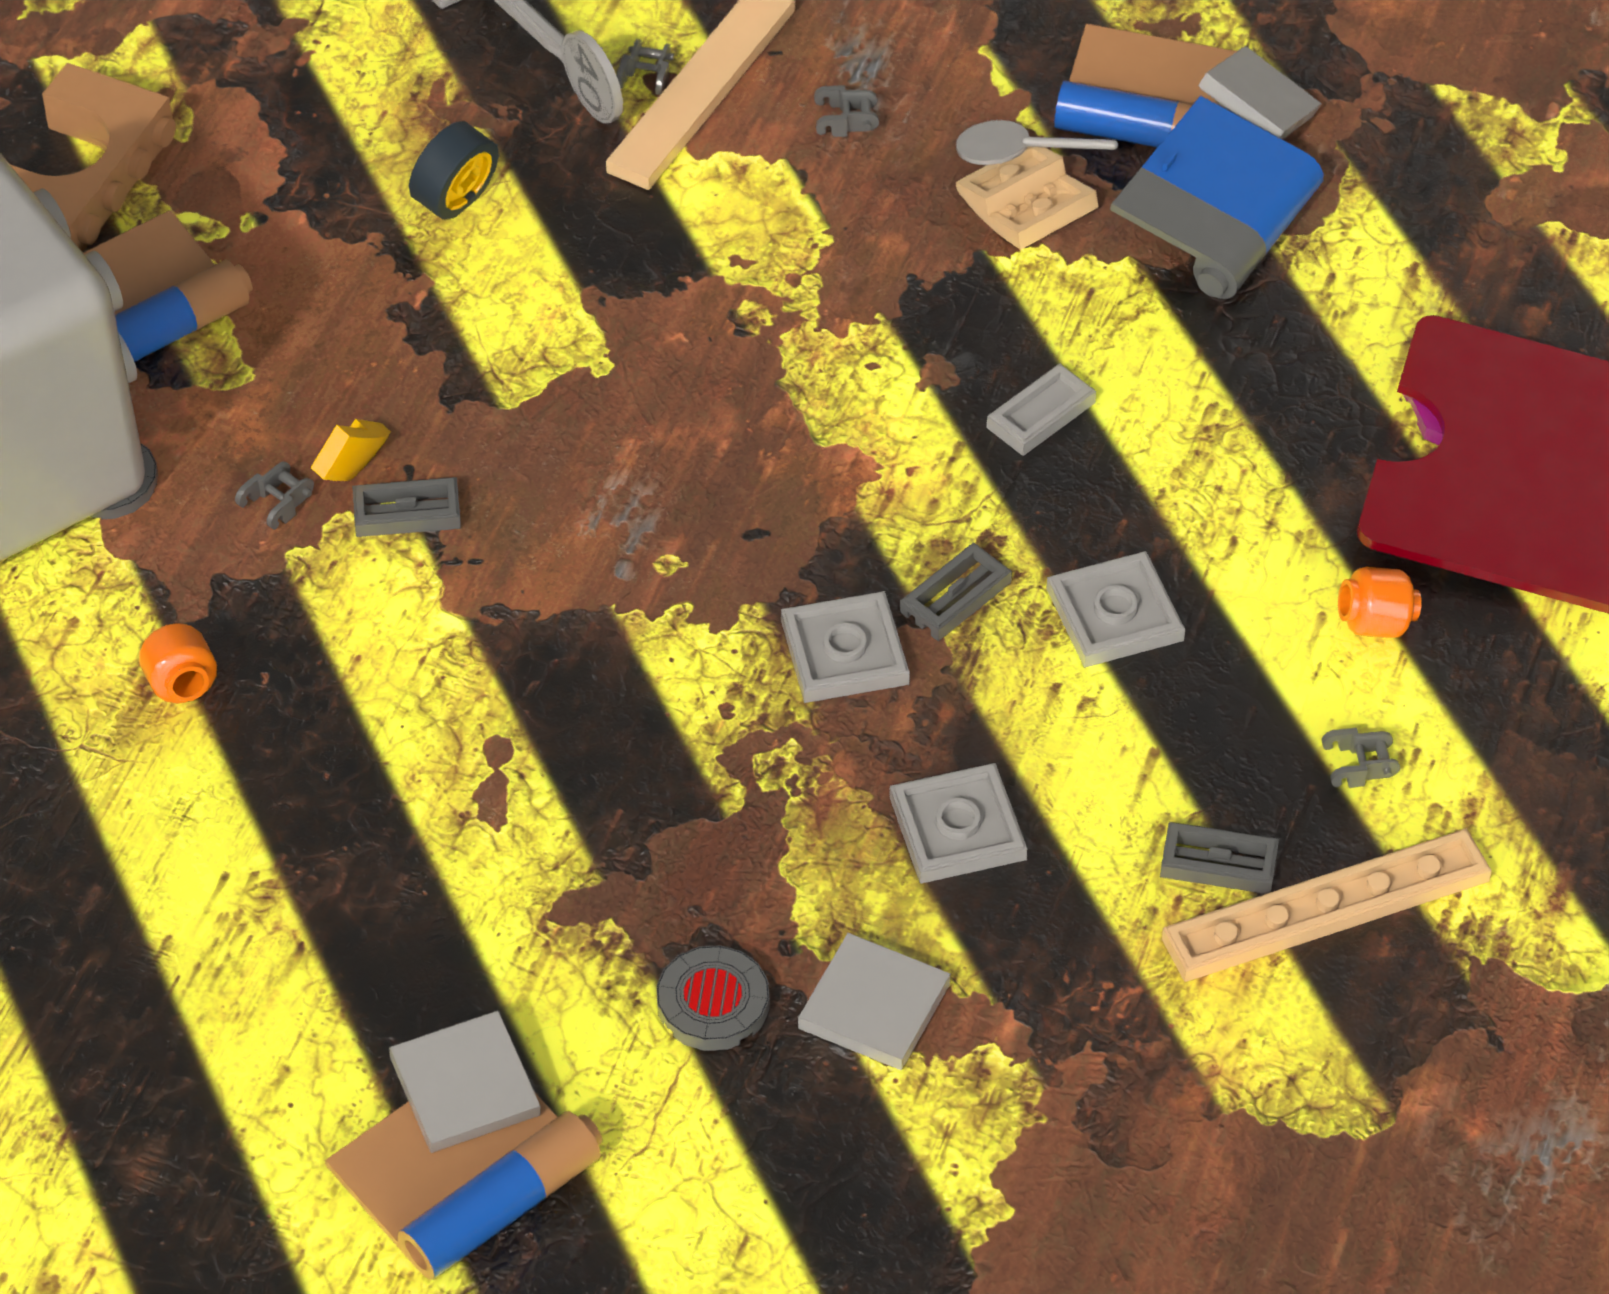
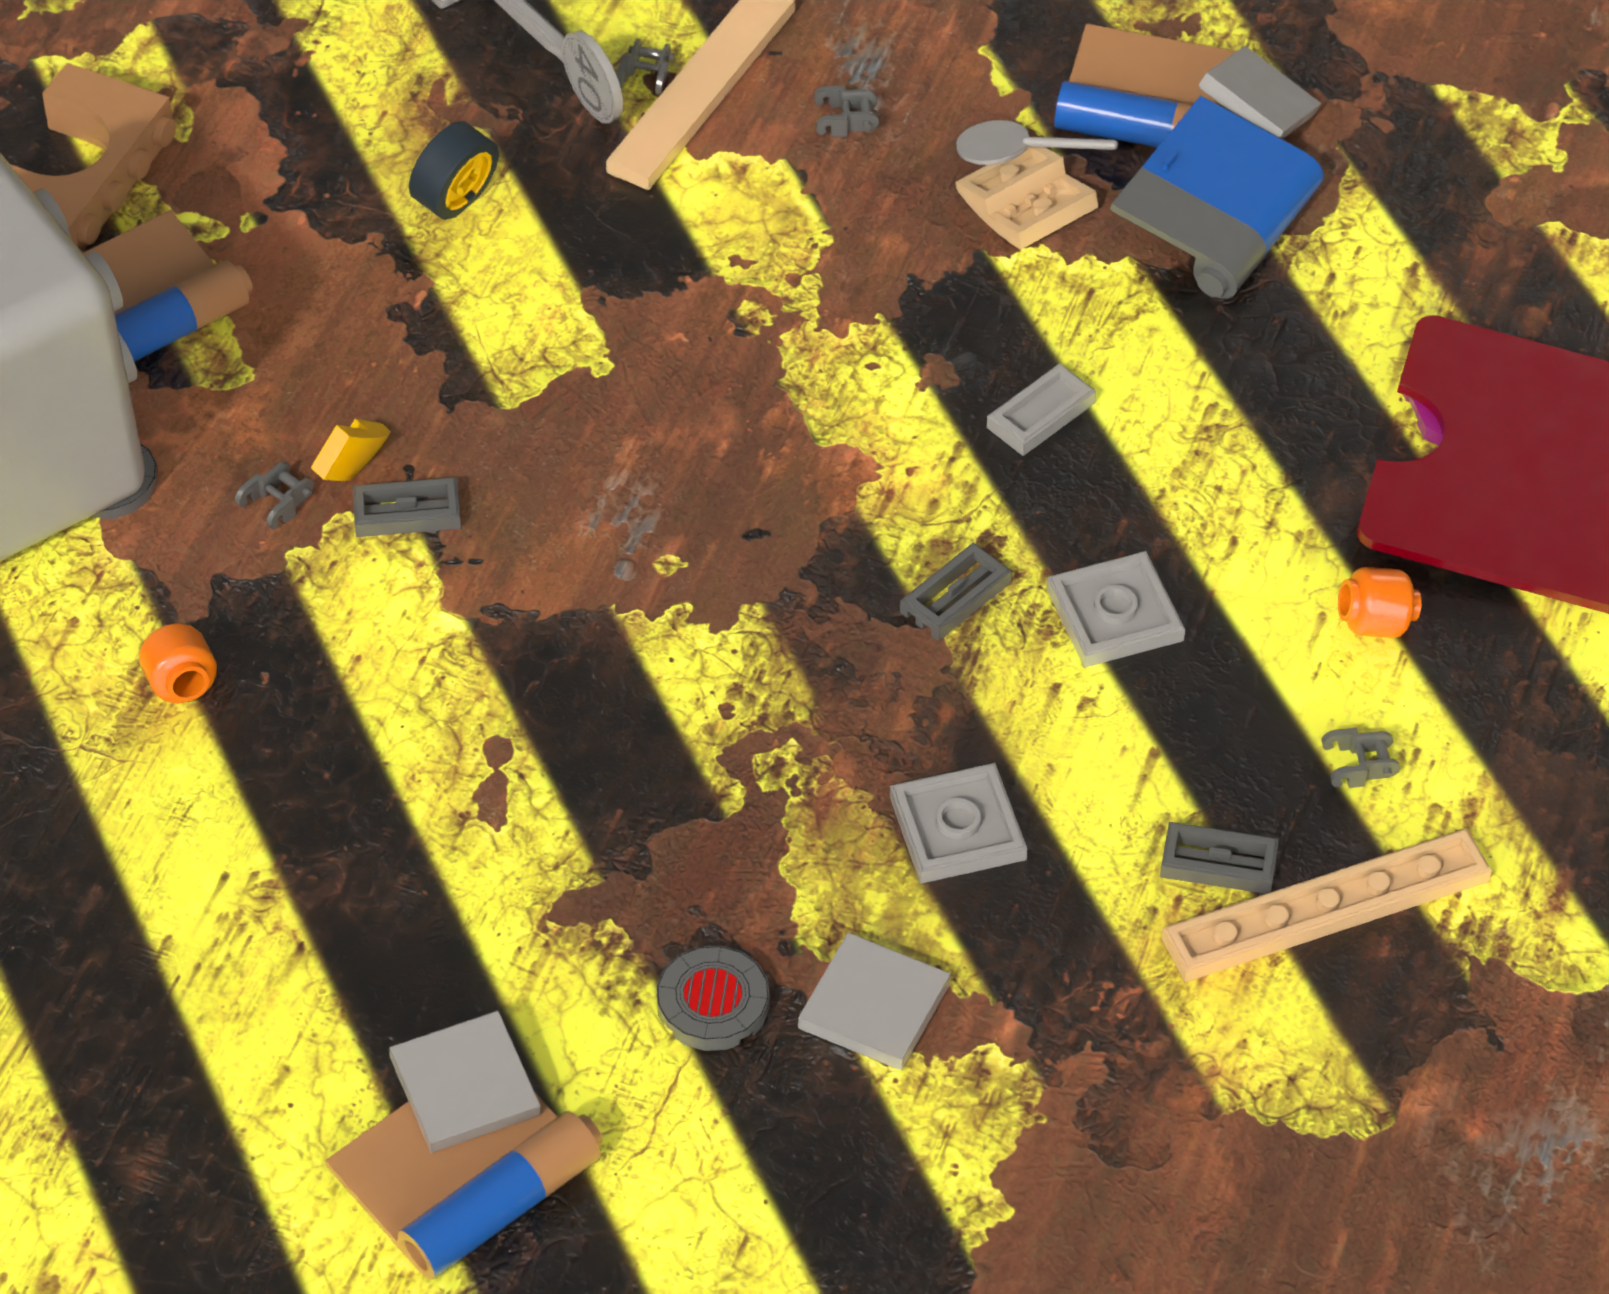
light grey tile [781,591,910,703] -> none

